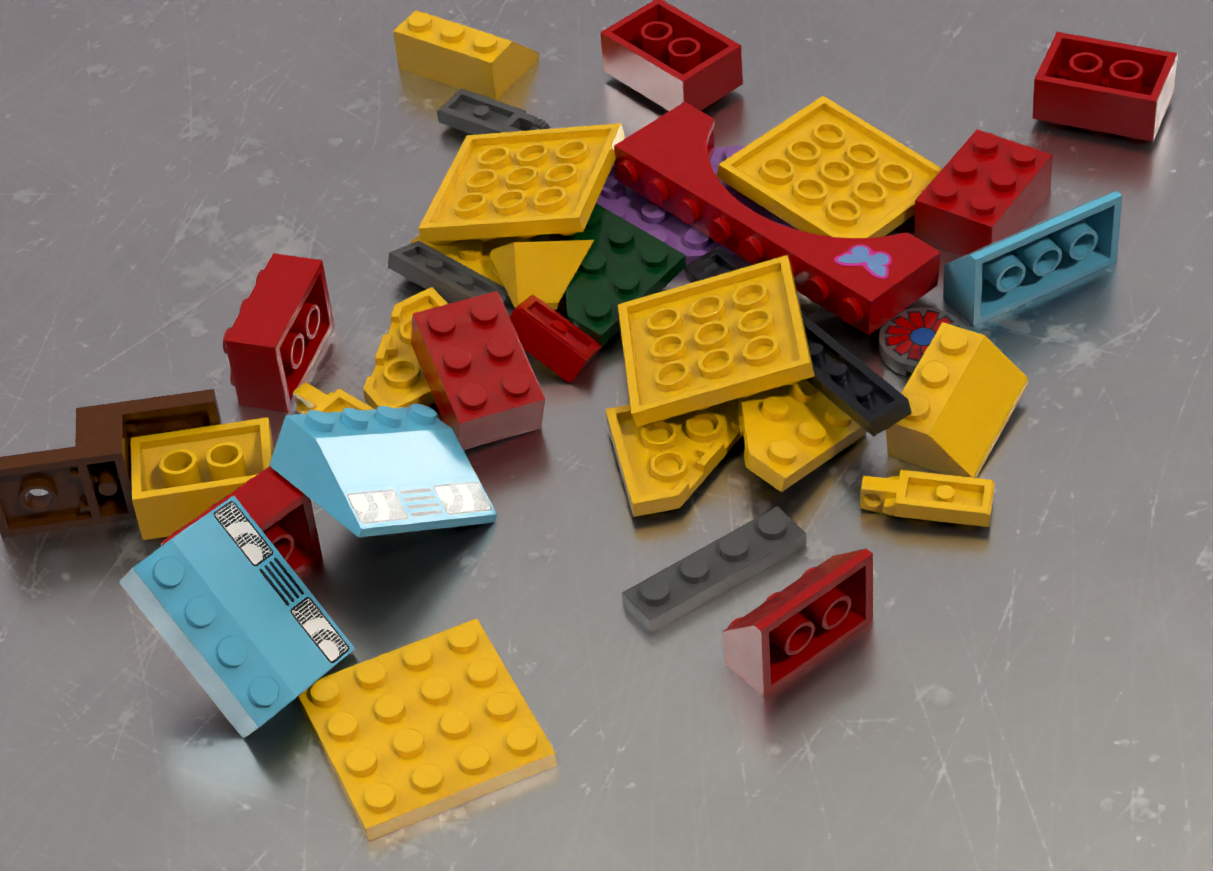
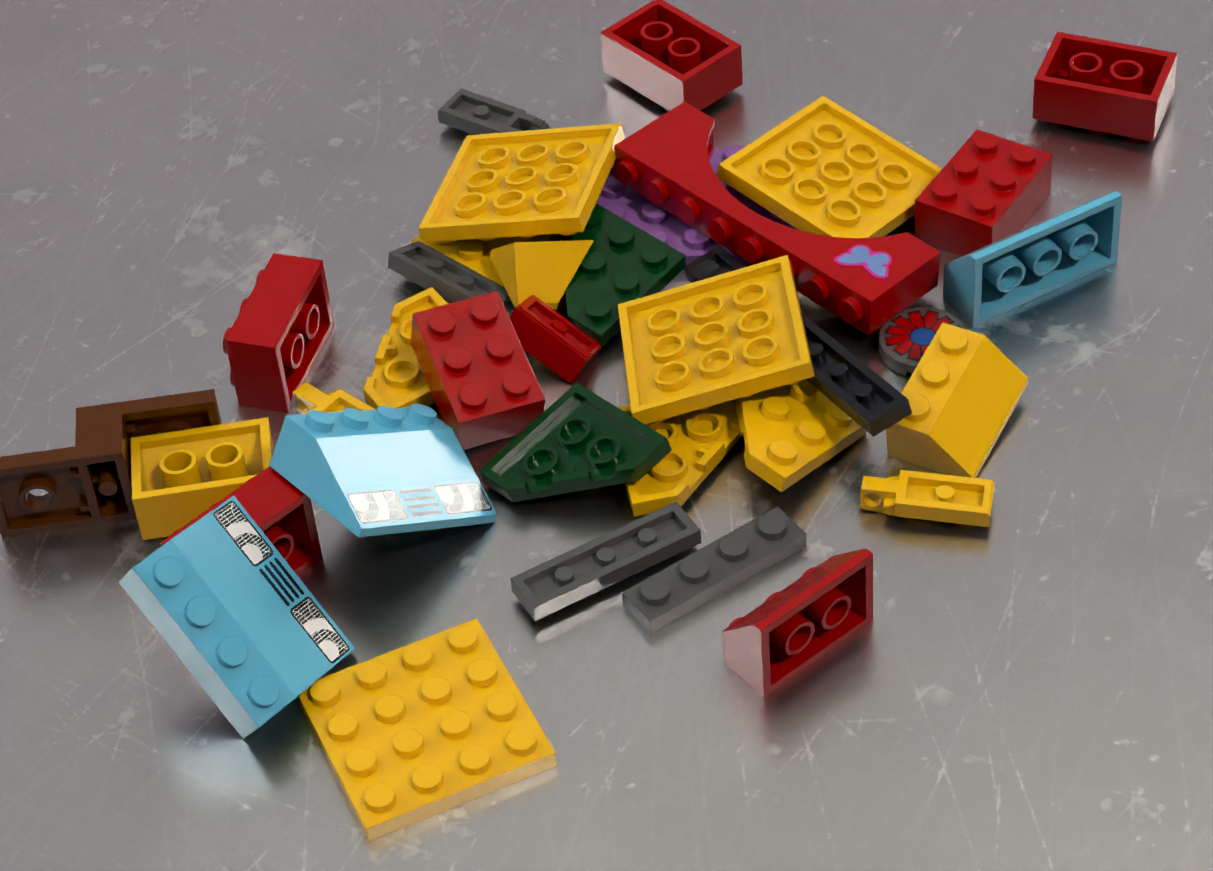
yellow slope [393,10,539,100] -> none
none -> dark green plate [478,383,672,502]
none -> dark grey plate [510,502,701,621]

